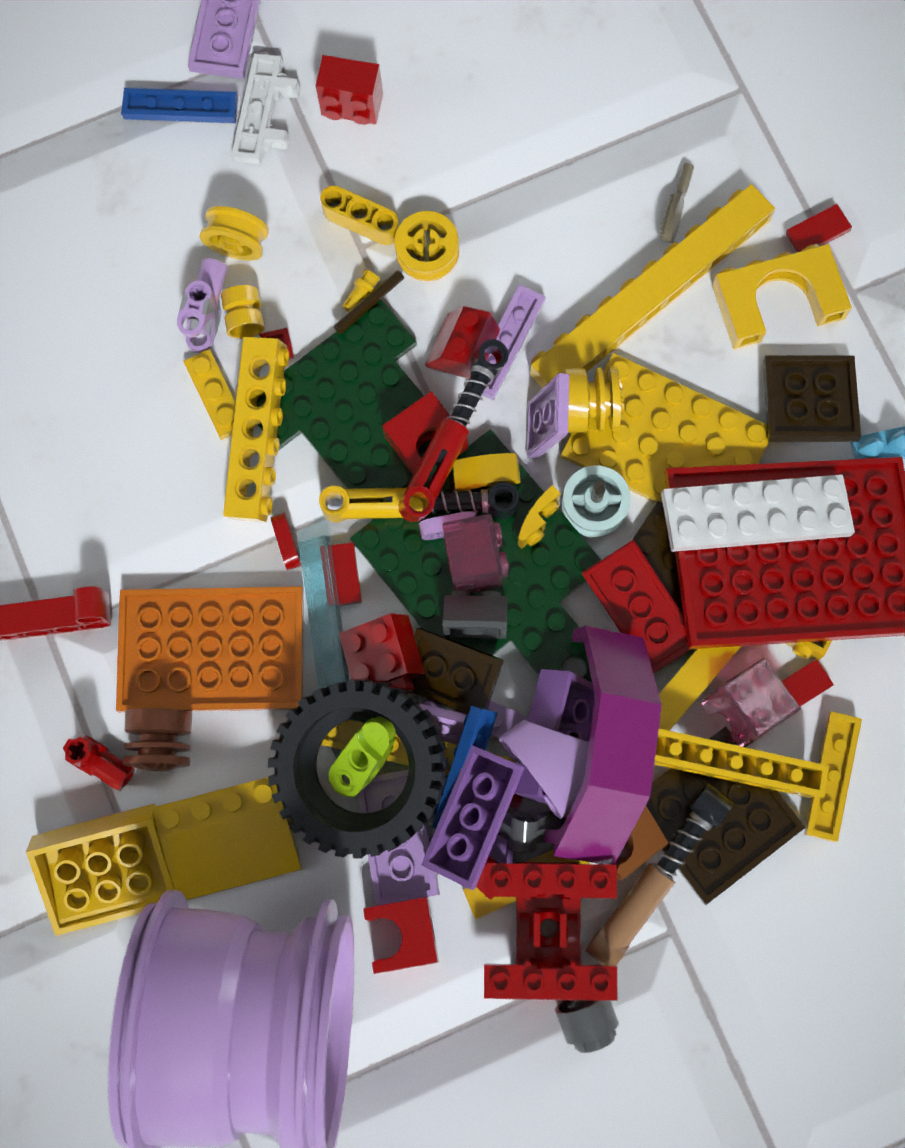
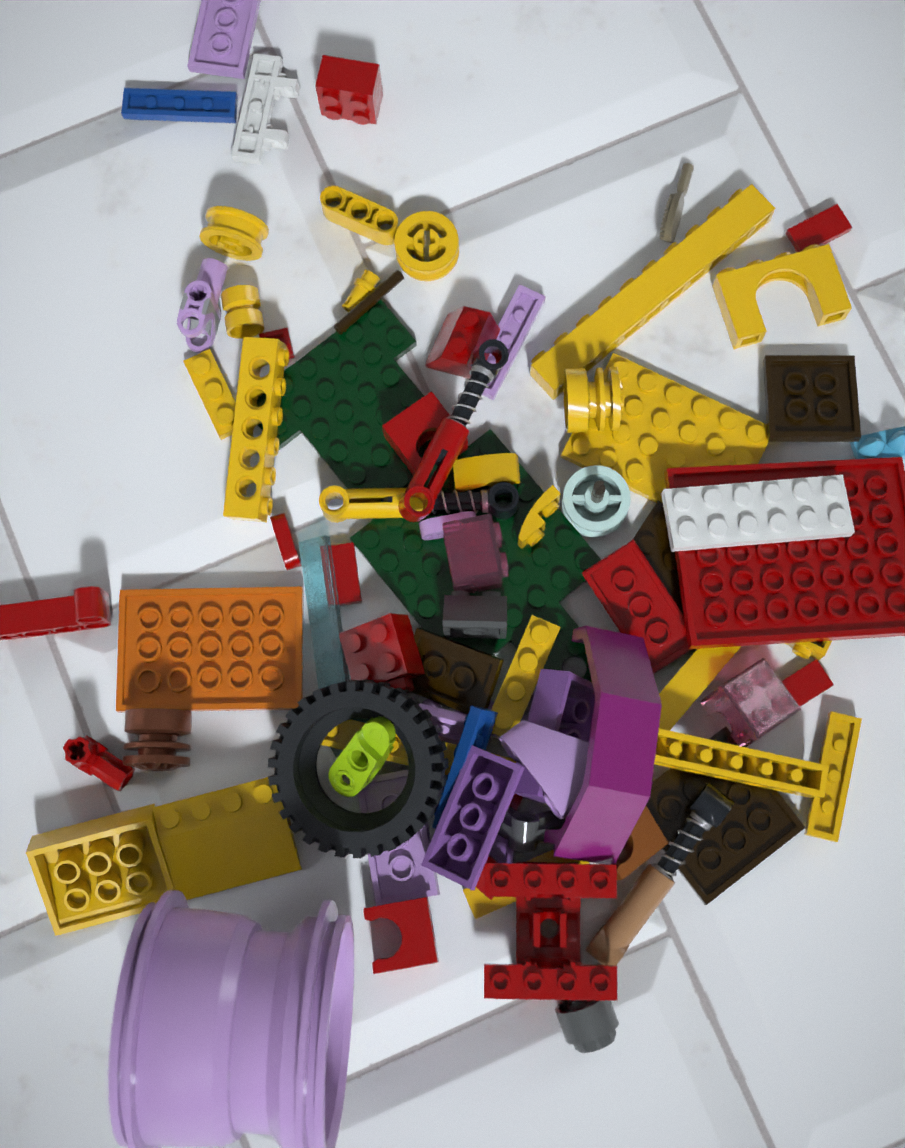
lavender tile [526,373,569,459] -> none
none -> yellow plate [491,615,560,737]

